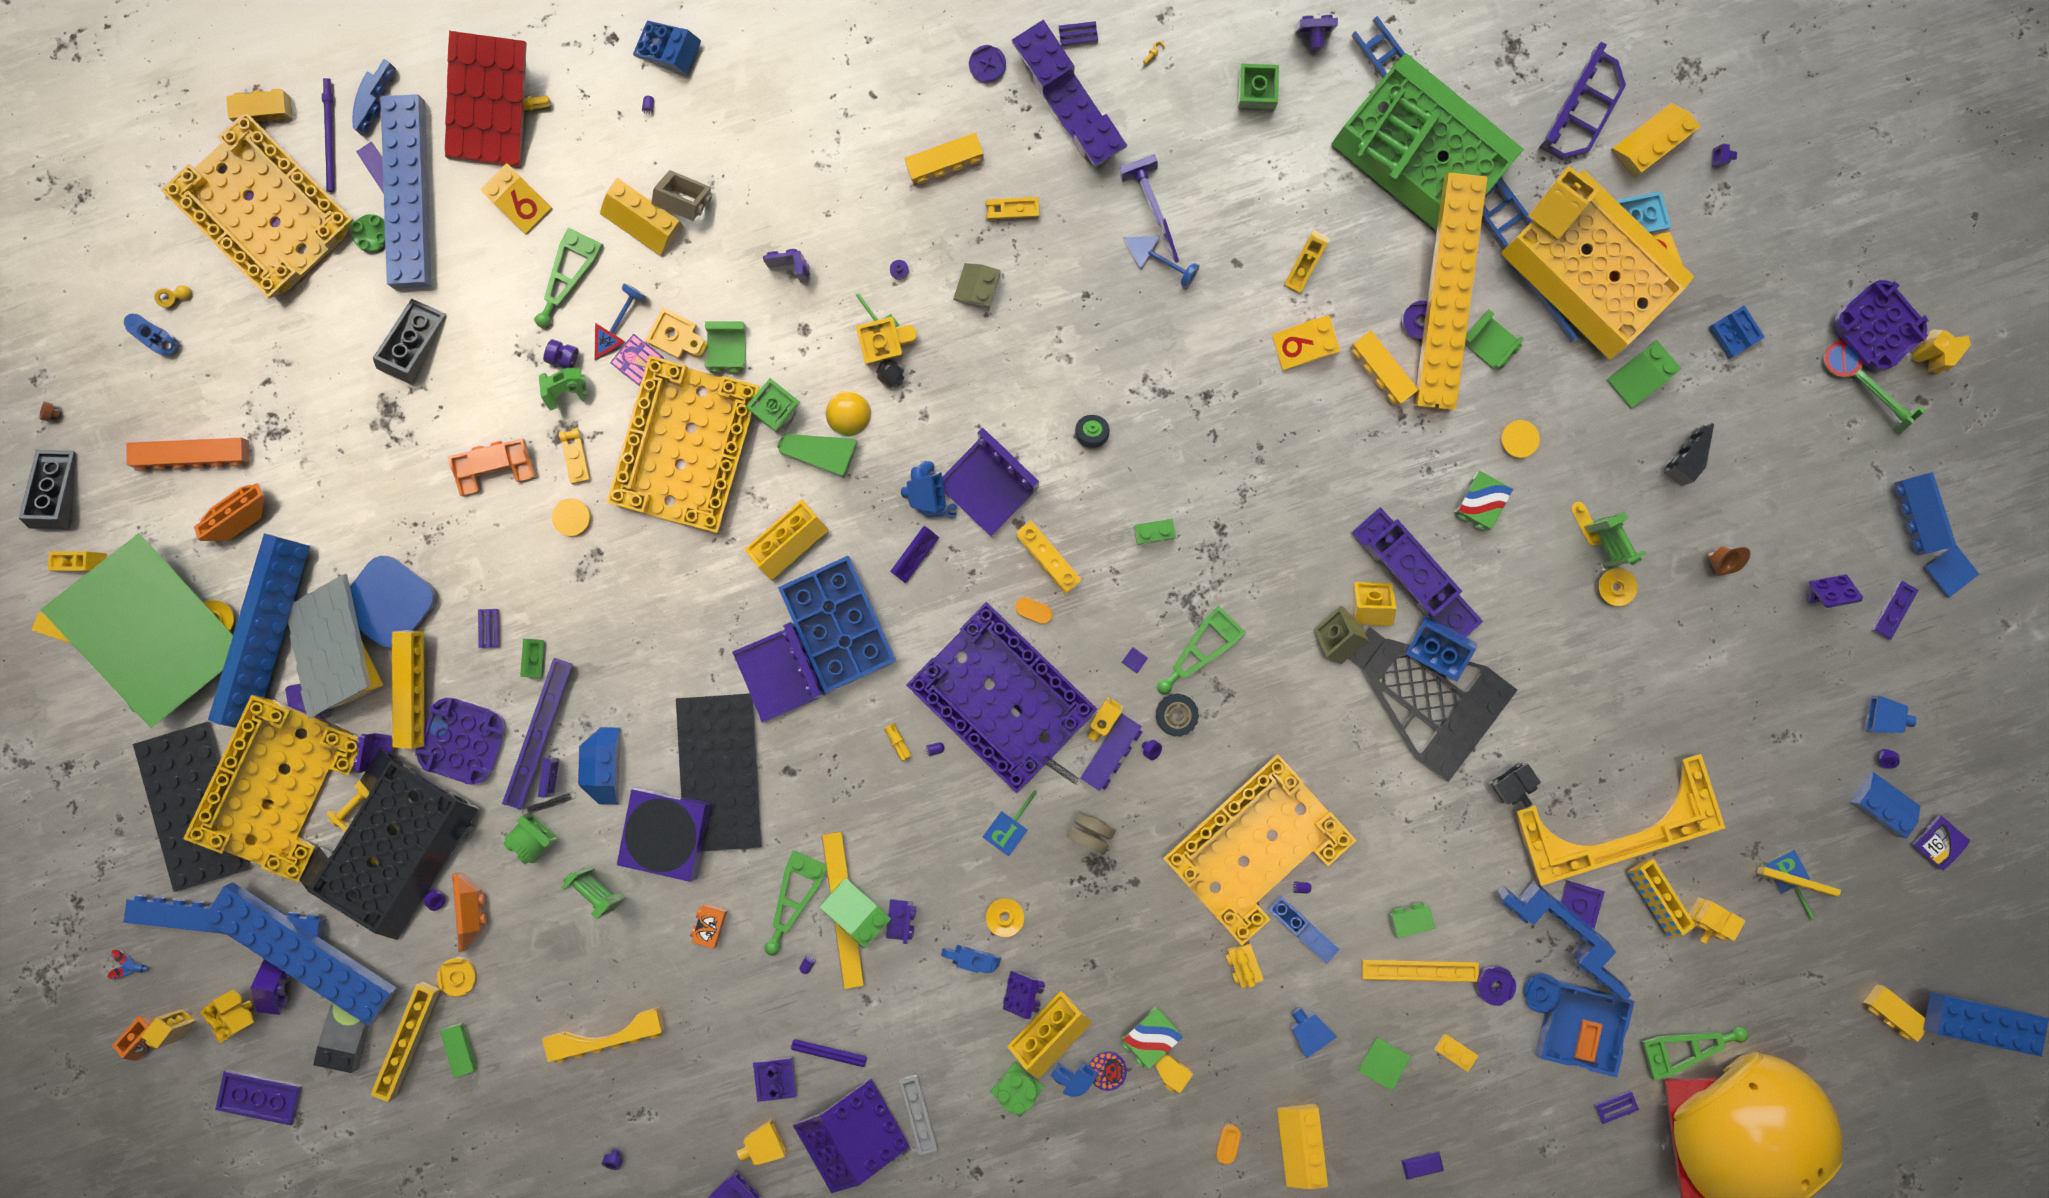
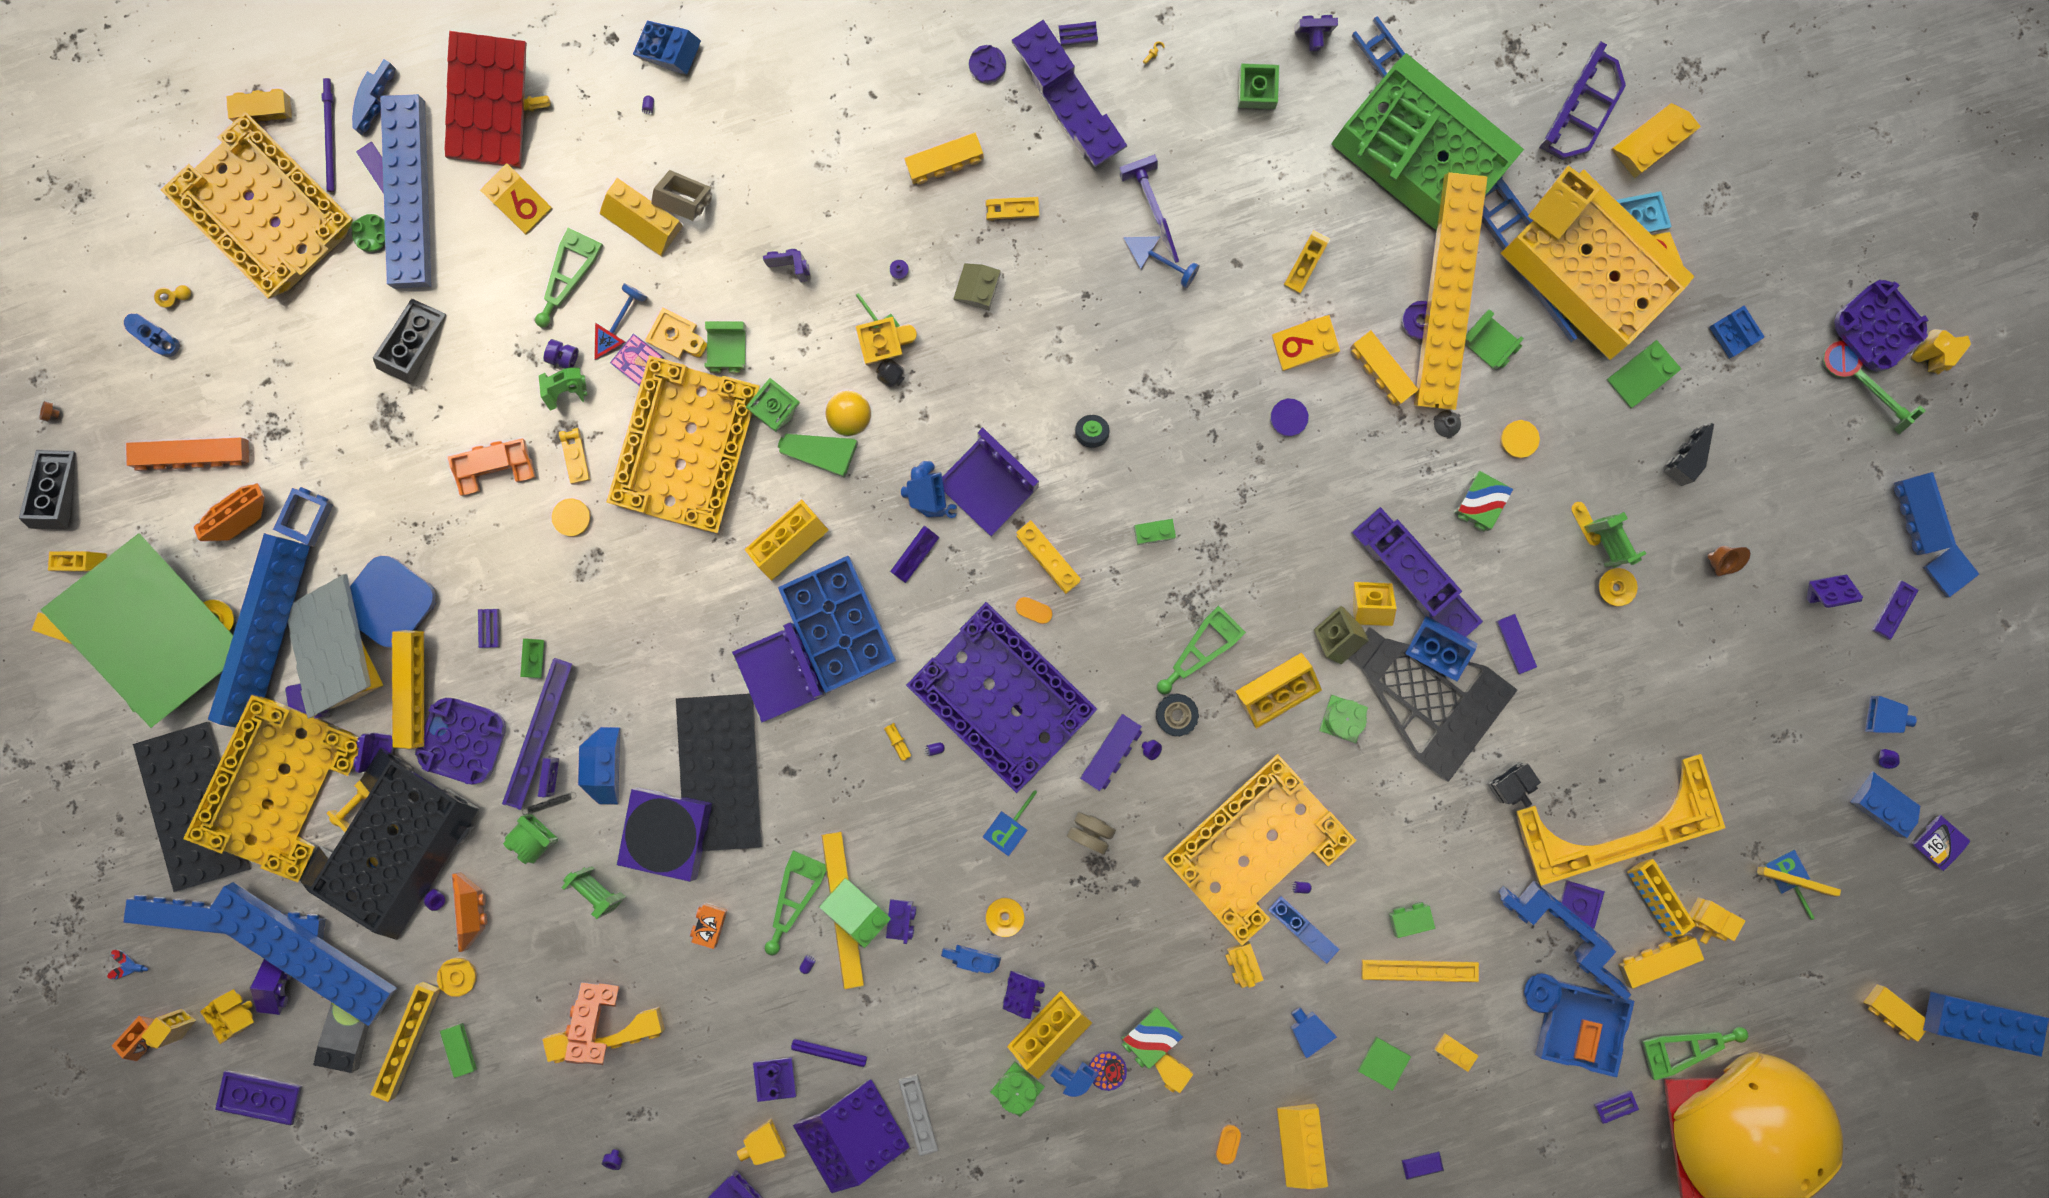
black piece [1042,756,1081,785] -> none
yellow torso [1087,696,1123,742] -> none
dark purple tile [1121,647,1148,673] -> none
dark purple plate [1476,966,1516,1006] -> none
dark purple tile [1712,143,1737,168] -> none
none -> blue window [273,487,333,547]
none -> orange bracket [564,983,620,1065]
none -> yellow slope [1235,653,1322,729]
none -> dark purple tile [1270,398,1309,437]
none -> bright green piece [1319,695,1368,743]
none -> dark grey piece [1433,410,1461,439]
none -> dark purple tile [1496,614,1537,674]
none -> yellow brick [1618,934,1704,989]

